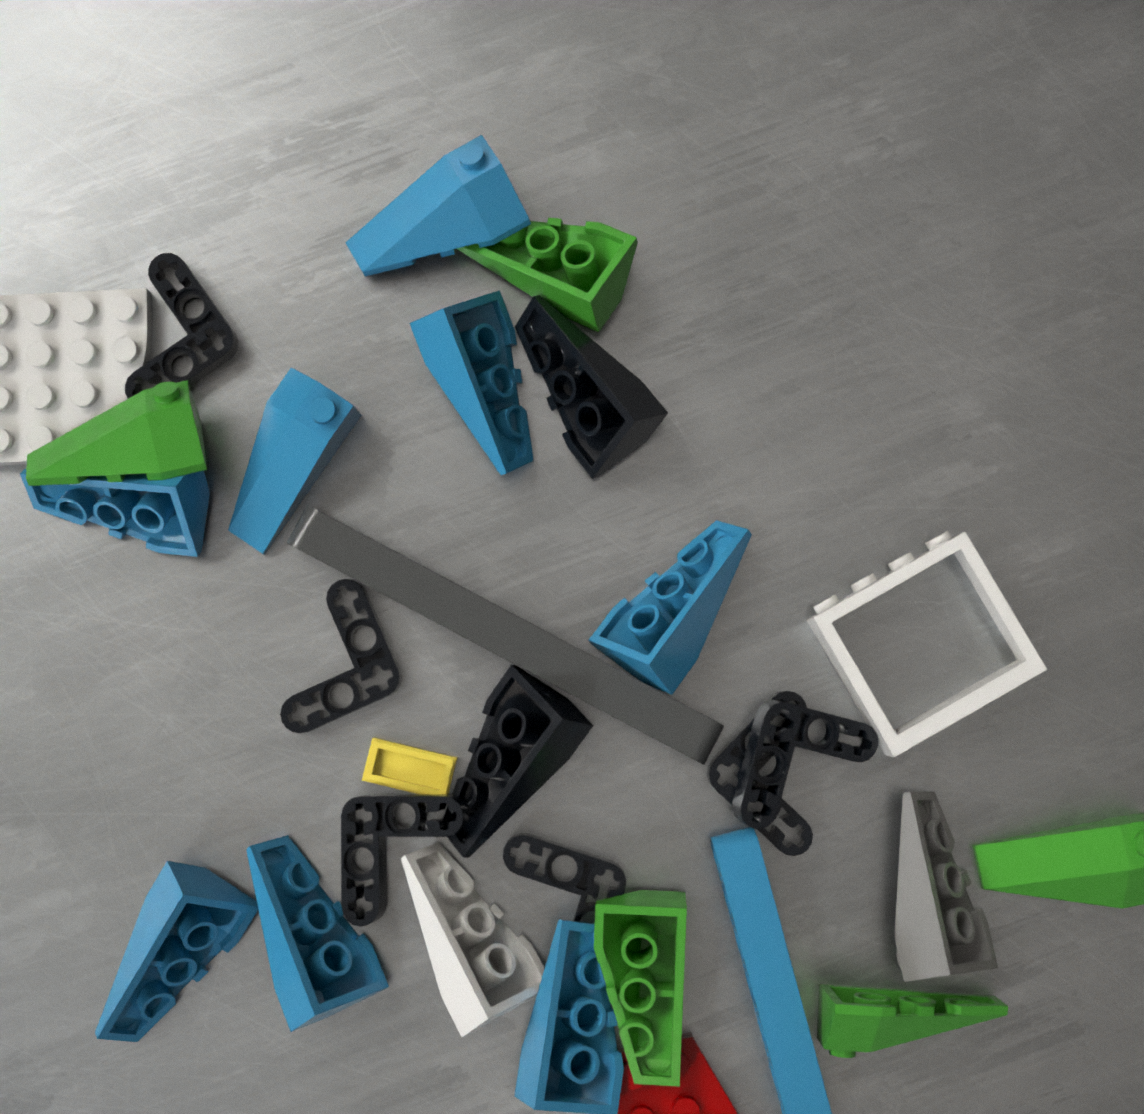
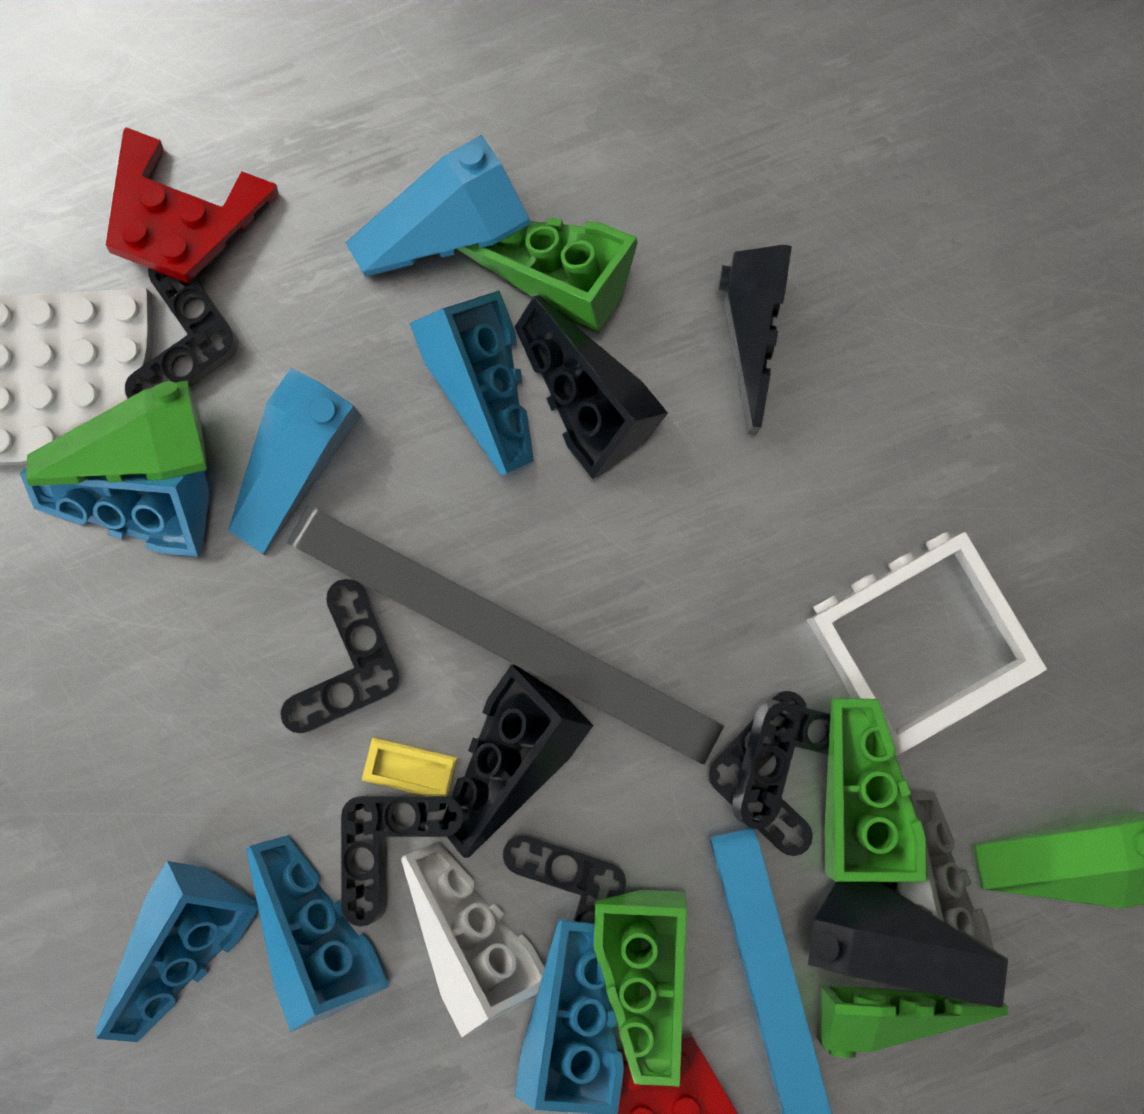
dark azure wedge [589,520,752,695] -> none
none -> red wing [106,127,278,283]
none -> black wedge [718,245,792,435]
none -> black wedge [808,882,1008,1008]
none -> bright green wedge [824,698,926,882]

